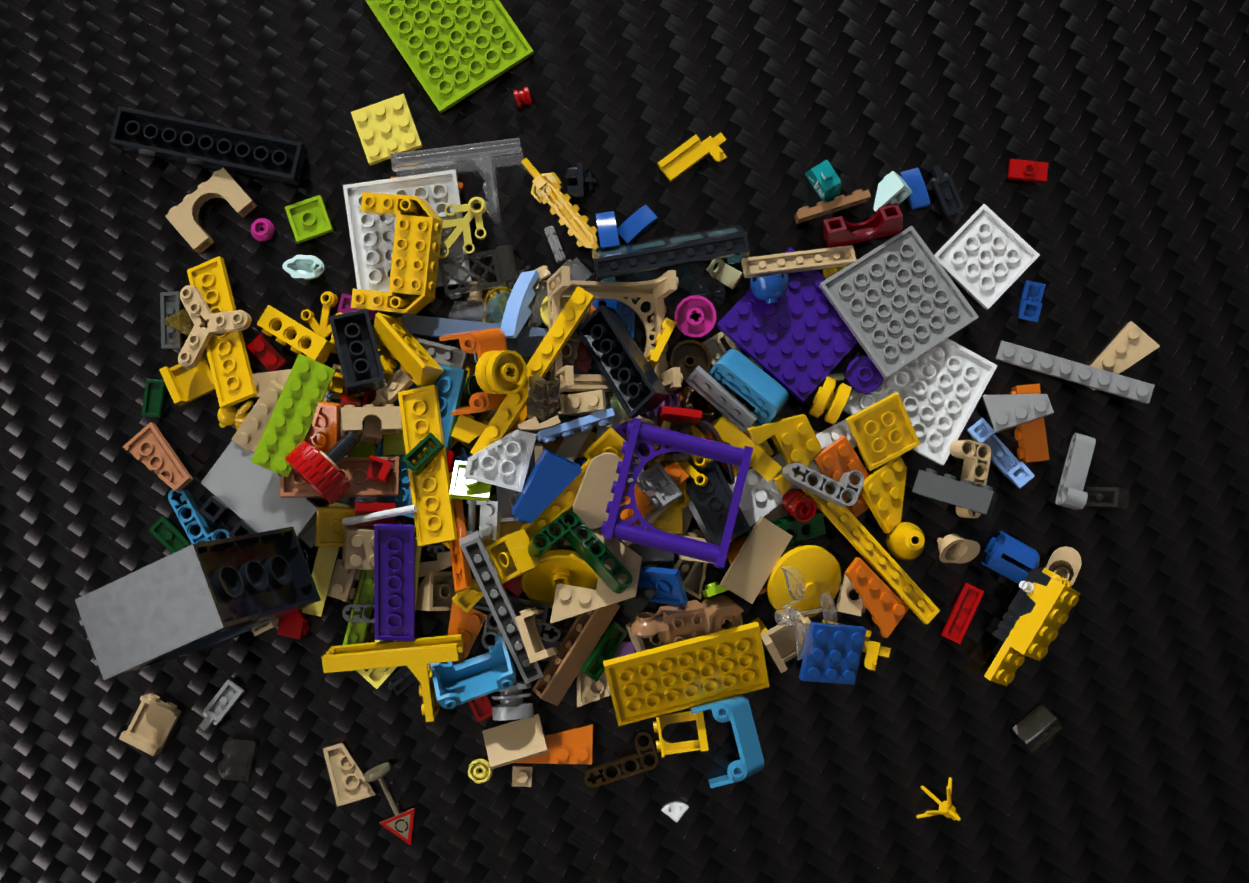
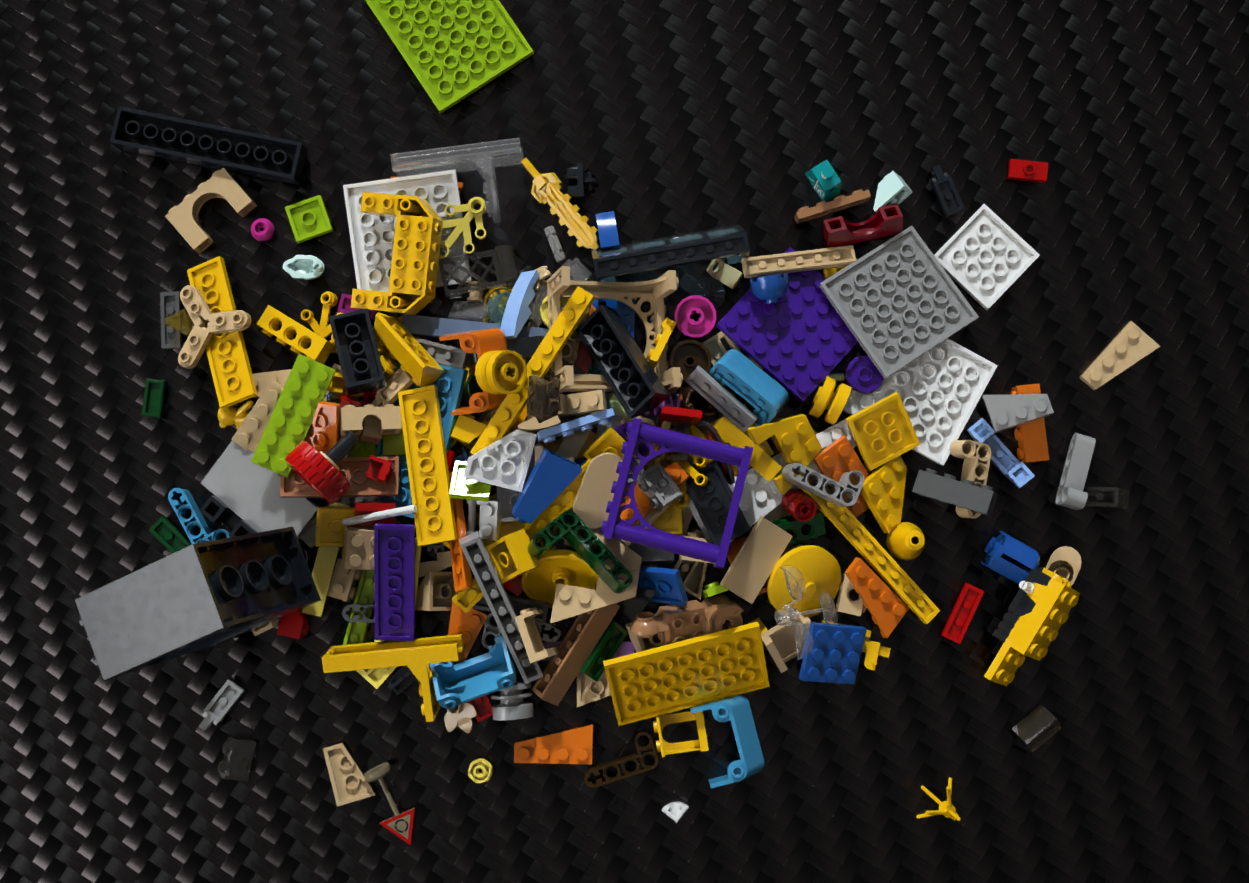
tan panel [119,693,182,756] -> none
nougat wing [123,422,193,492] -> none
yellow panel [159,352,216,406] -> none
red plate [247,334,287,372] -> none
light yellow plate [351,93,423,166] -> none
dark green slope [401,433,444,476] -> none
tan tile [483,714,548,769] -> none
tan plate [512,765,533,787] -> none
red wheel [513,86,533,109] -> none
blue slope [617,205,658,244] -> none
yellow piece [658,132,727,182] -> none
blue slope [900,168,931,211] -> none
tan piece [937,533,980,564] -> none
light grey plate [995,341,1155,404] -> none
blue slope [1018,280,1046,322] -> none
none -> tan plate [444,702,477,733]

